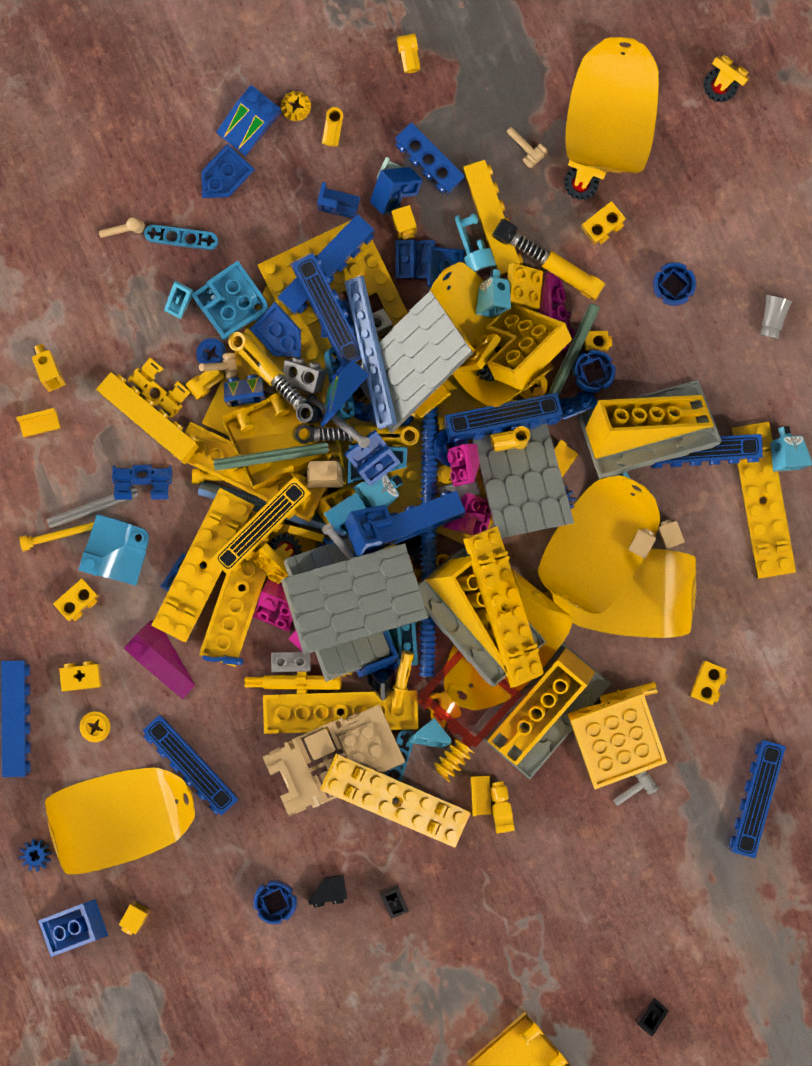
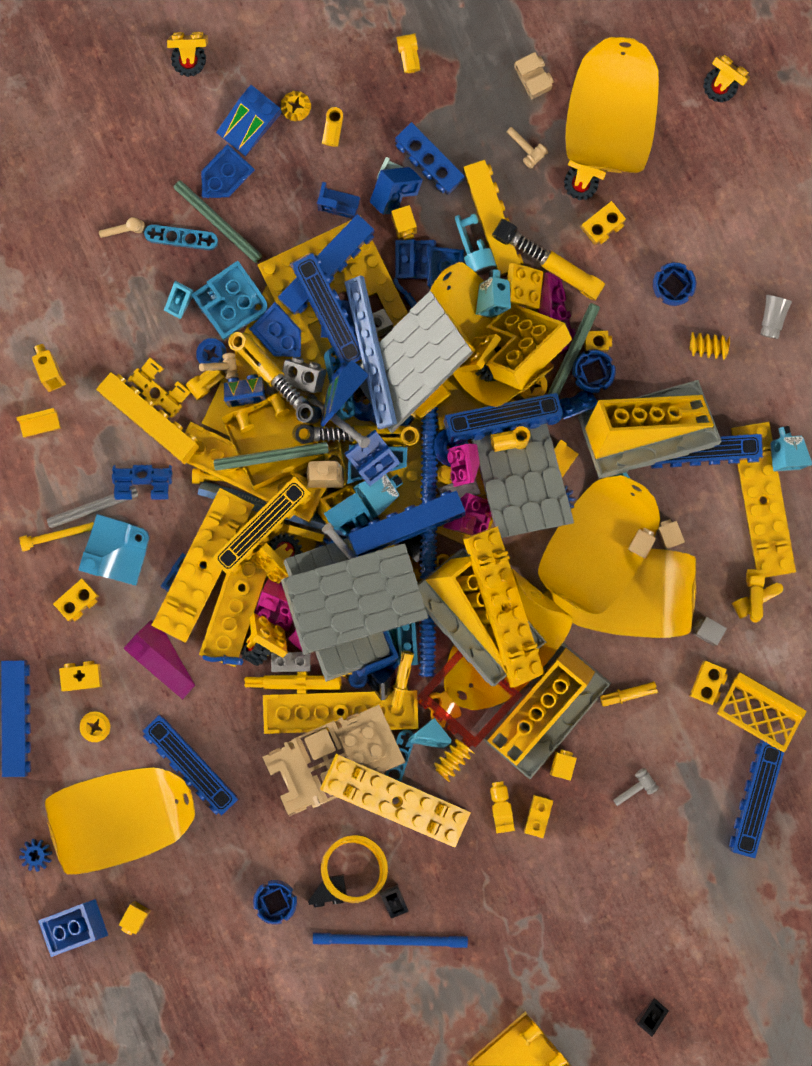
blue panel [344,504,393,556] -> none
yellow panel [470,776,492,816] -> none
yellow piece [567,687,667,789] -> none
none -> plate [167,32,208,77]
none -> sand green axle [174,180,262,263]
none -> yellow plate [241,613,288,666]
none -> blue piece [313,933,468,948]
none -> yellow piece [321,835,388,903]
none -> blue tile [348,671,368,688]
none -> blue piece [393,278,417,308]
none -> tan brick [514,52,554,100]
none -> yellow brick [524,795,553,838]
none -> yellow brick [550,749,577,781]
none -> yellow piece [689,332,730,360]
none -> light grey brick [692,617,727,646]
none -> yellow fence [717,672,807,752]
none -> yellow piece [731,583,783,619]
none -> yellow piece [746,569,765,623]

